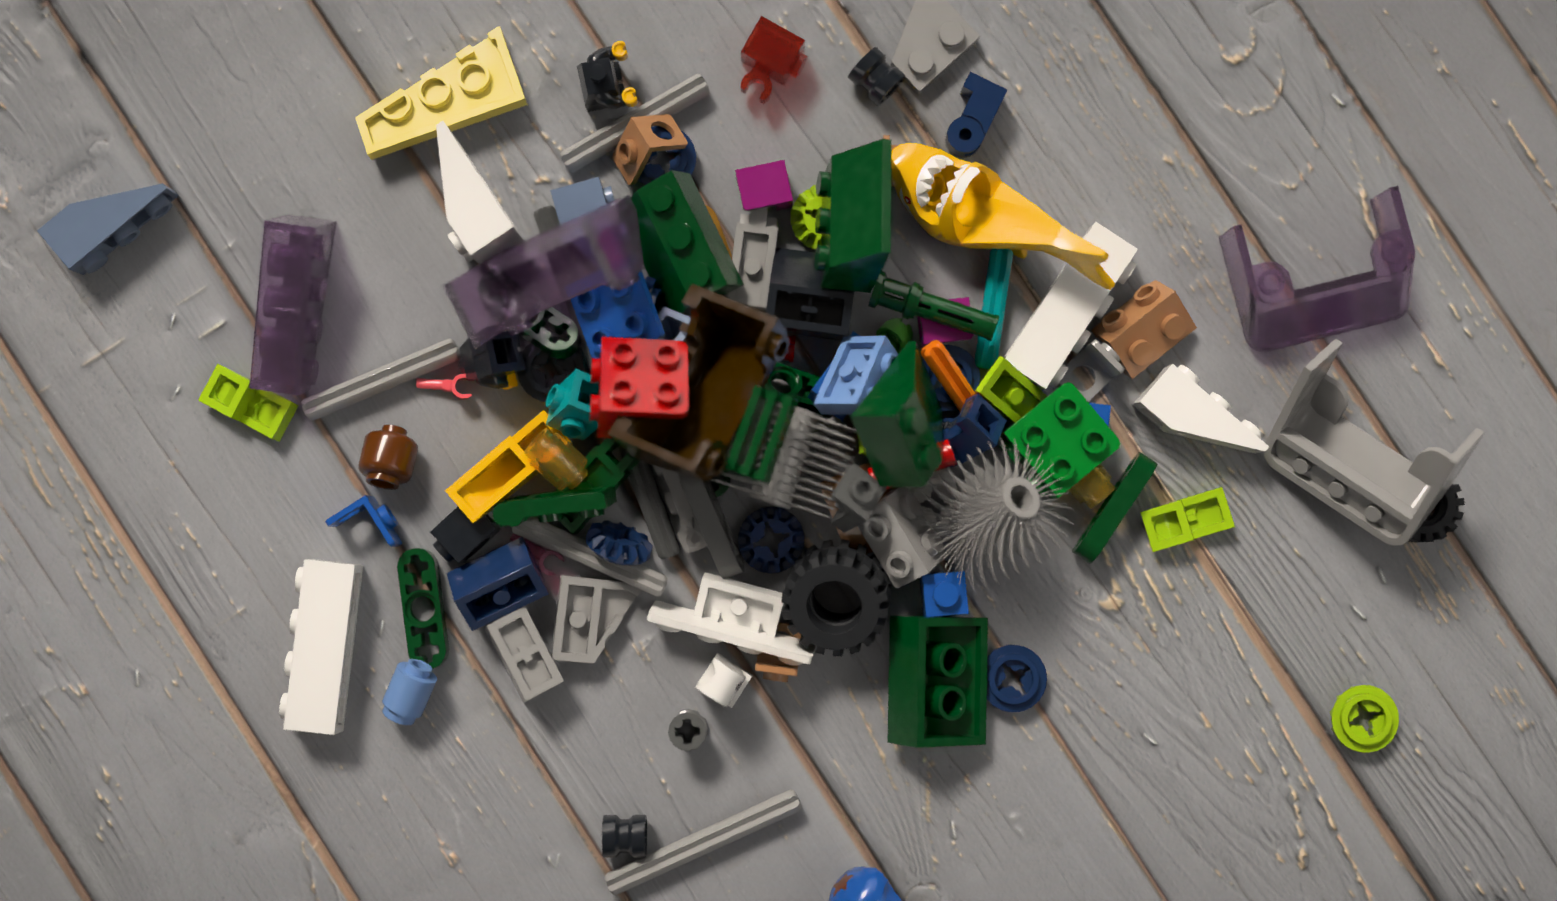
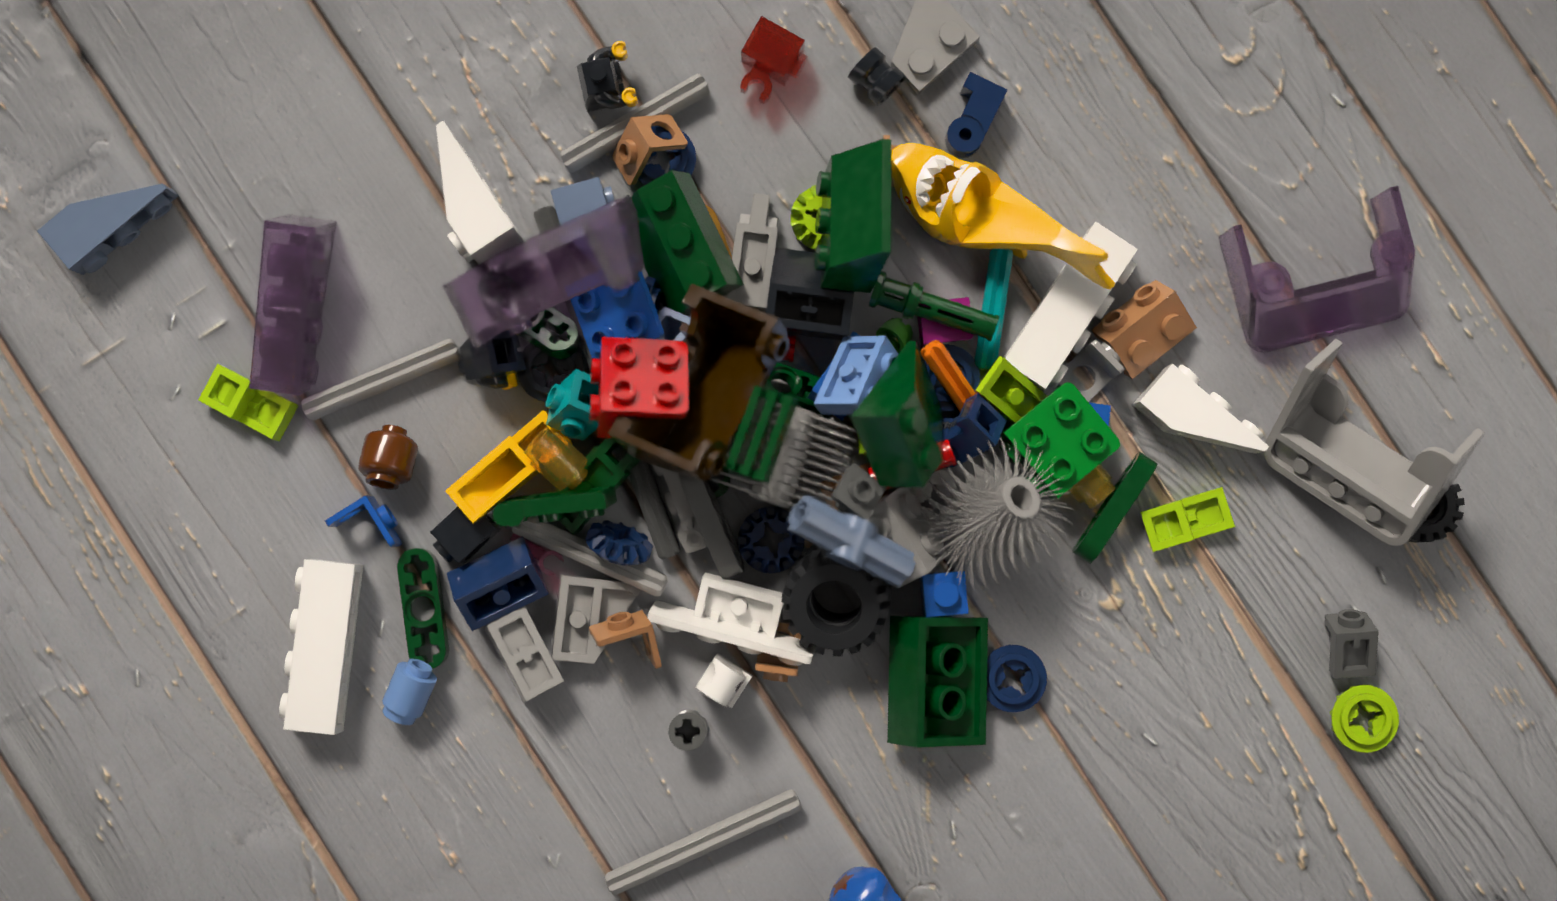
light yellow wing [355,26,528,160] -> none
coral hand [416,374,474,400] -> none
black wheel [602,815,647,858] -> none
magenta panel [735,160,793,211] -> none
none -> medium nougat bracket [589,610,662,669]
none -> sand blue piece [788,496,916,586]
none -> dark grey bracket [1325,609,1379,679]

